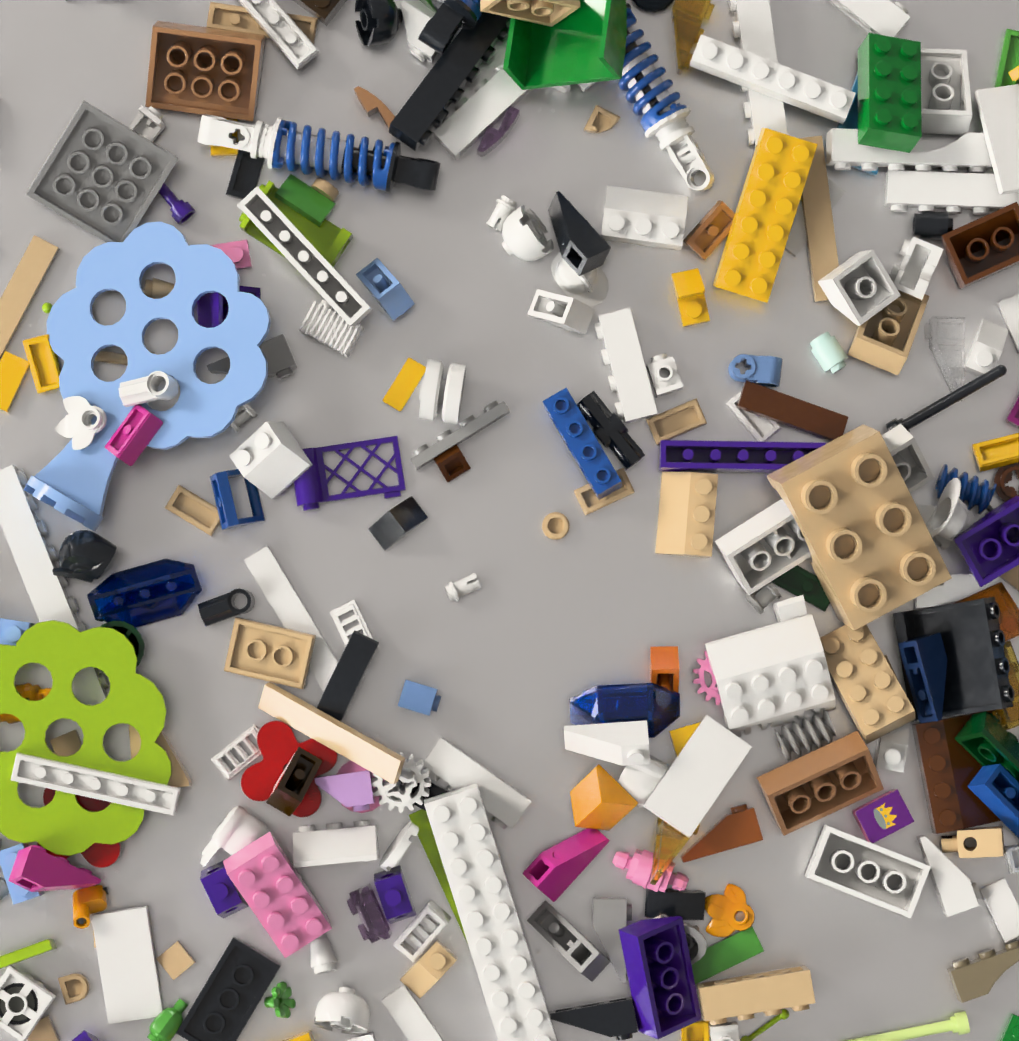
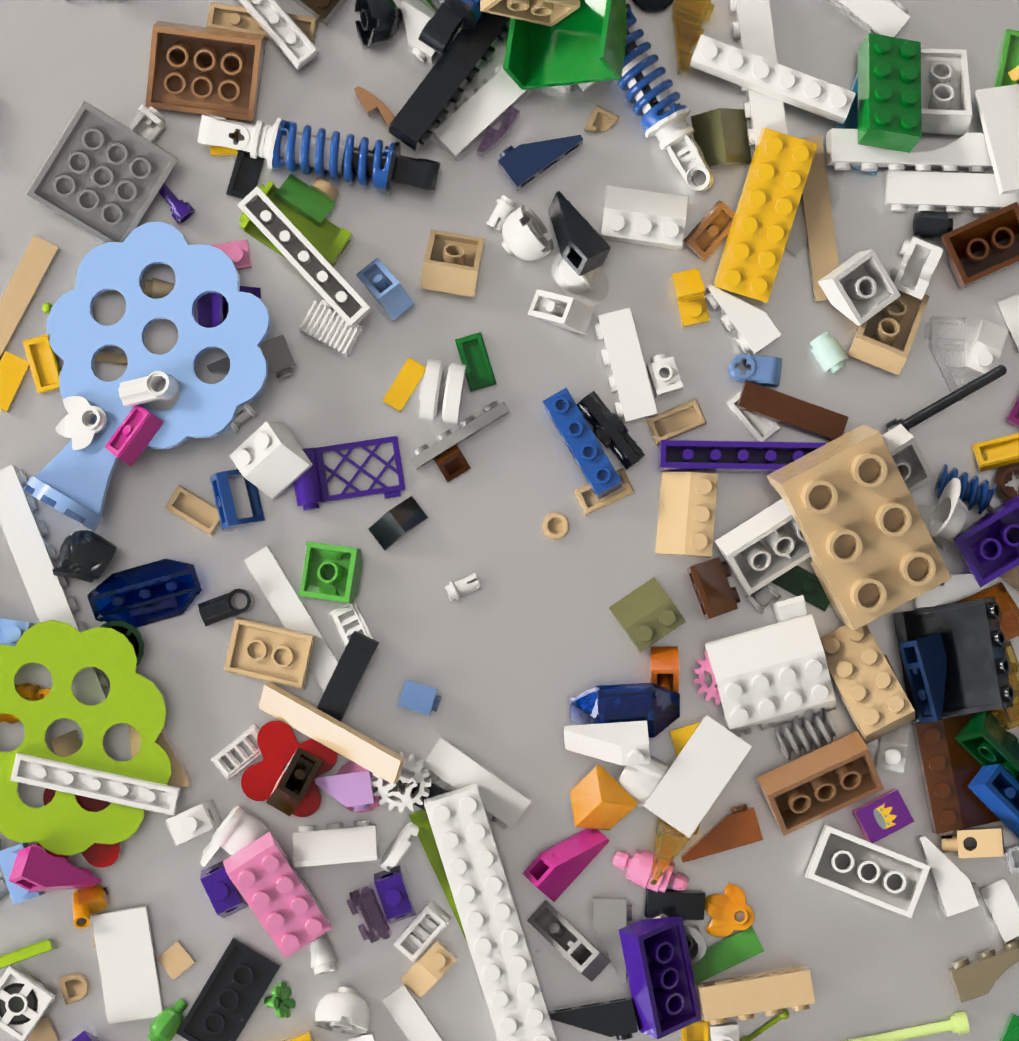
none -> white torso [165,799,222,846]
none -> bright green slope [298,542,363,604]
none -> tan slope [420,230,485,297]
none -> green tile [455,332,497,392]
none -> dark blue slope [498,135,583,191]
none -> olive slope [609,577,686,653]
none -> reddish brown slope [687,557,741,621]
none -> olive slope [691,108,752,169]
none -> white slope [705,284,781,355]

